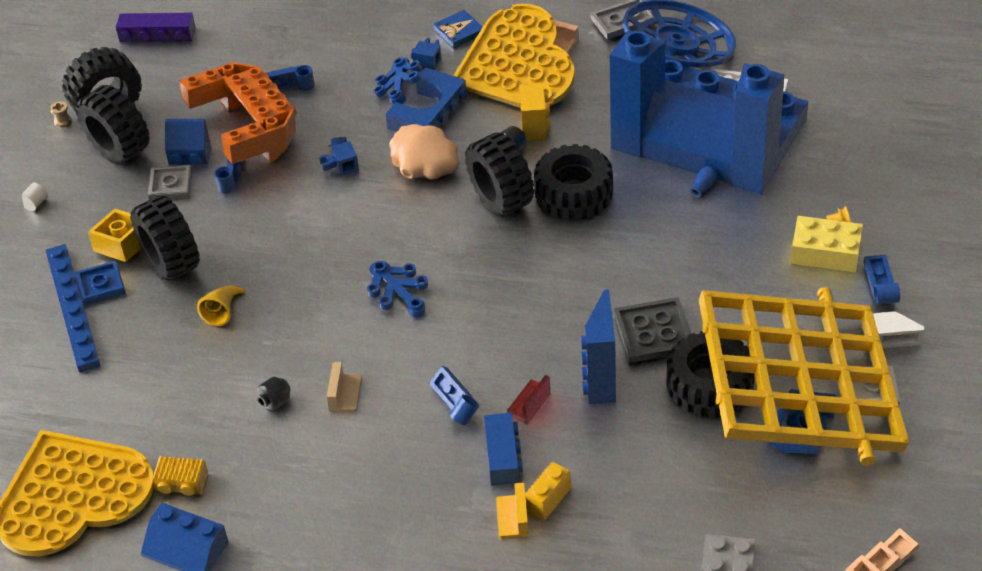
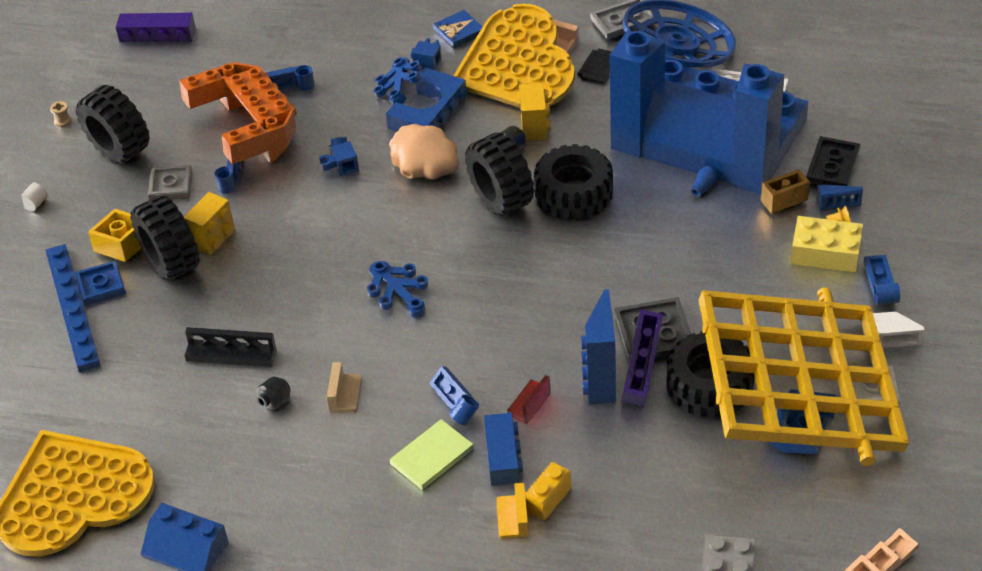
black tyre [62,47,142,113] -> none
yellow brick [152,455,208,496] -> none
blue slope [165,119,212,165] -> none
yellow hat [197,285,245,326] -> none
none -> yellow brick [184,192,235,255]
none -> black fence [184,327,277,367]
none -> yellowish green tile [390,419,474,490]
none -> black window [577,48,612,85]
none -> dark purple brick [621,310,663,407]
none -> pearl gold brick [761,169,810,214]
none -> black plate [806,136,860,186]
none -> blue slope [816,185,863,210]

